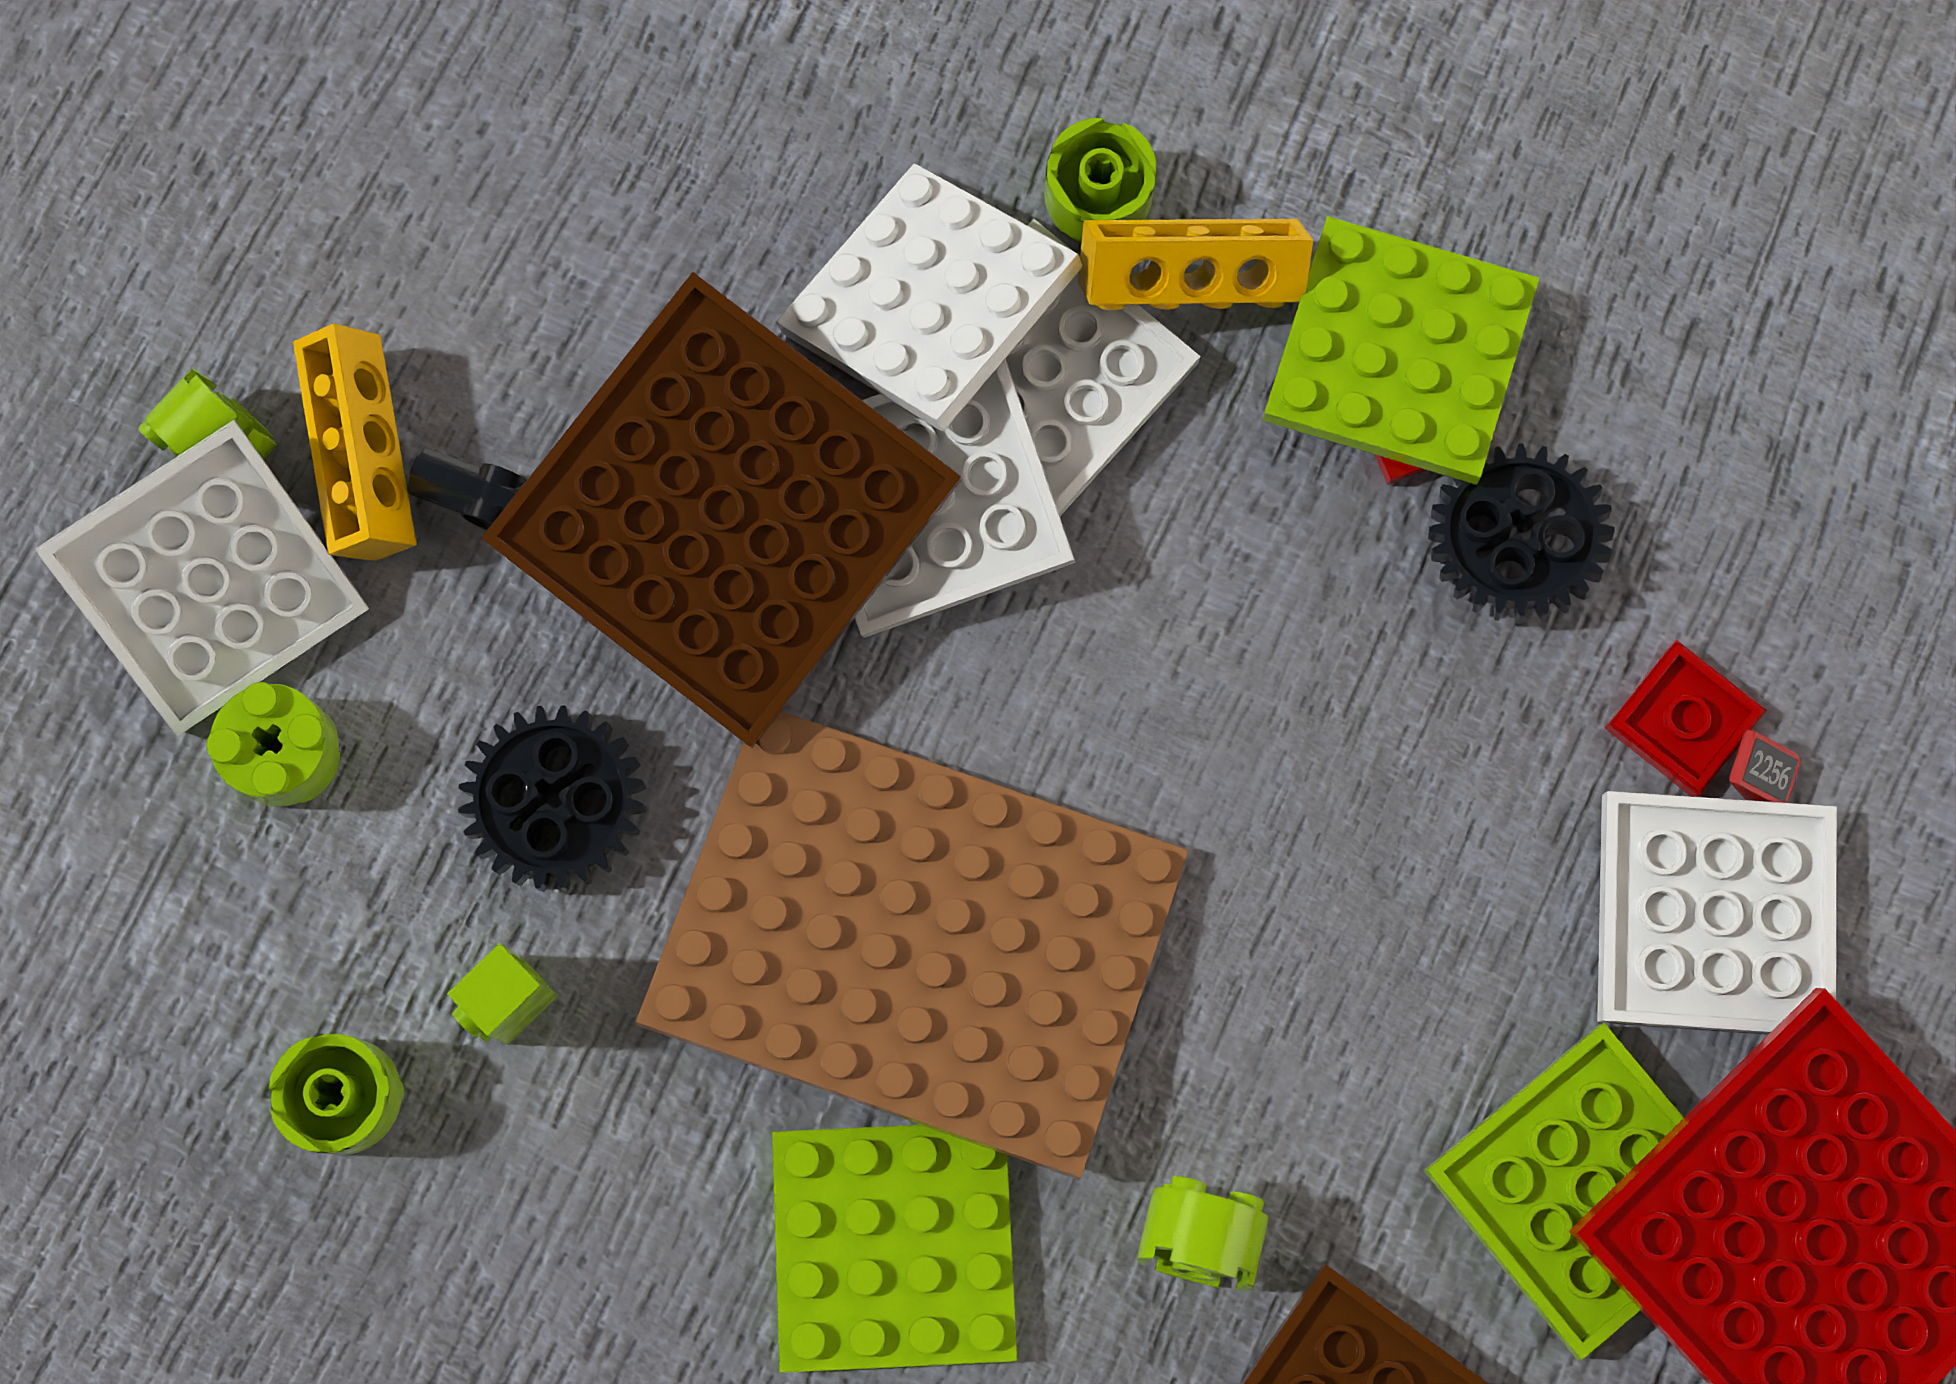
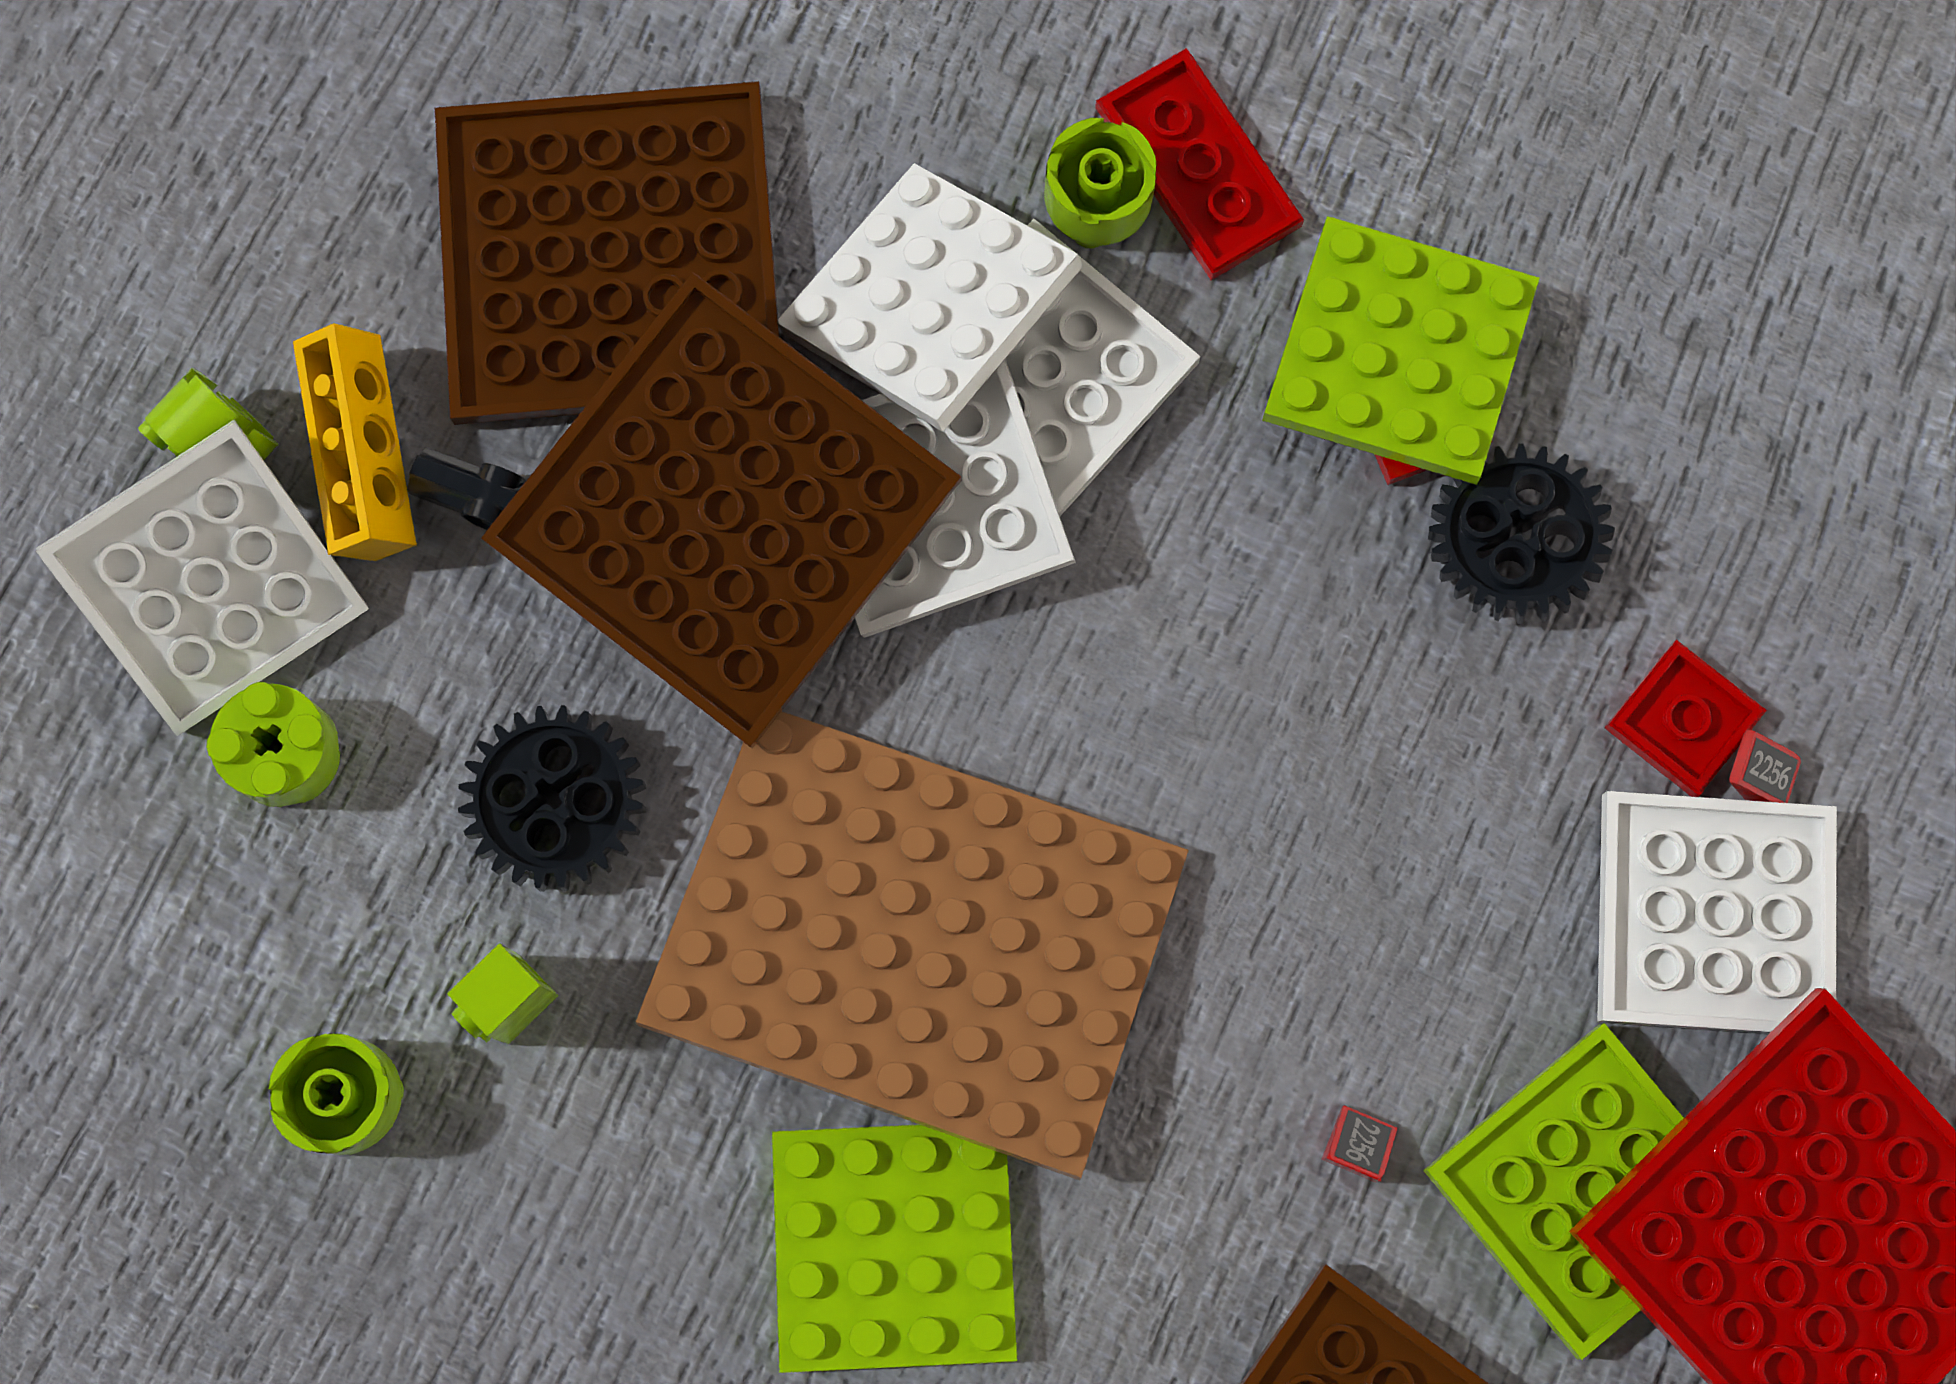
yellow brick [1078,219,1313,310] -> none
lime brick [1136,1176,1269,1291] -> none
none -> reddish brown plate [435,81,780,425]
none -> red tile [1095,48,1304,281]
none -> slope [1321,1105,1398,1183]

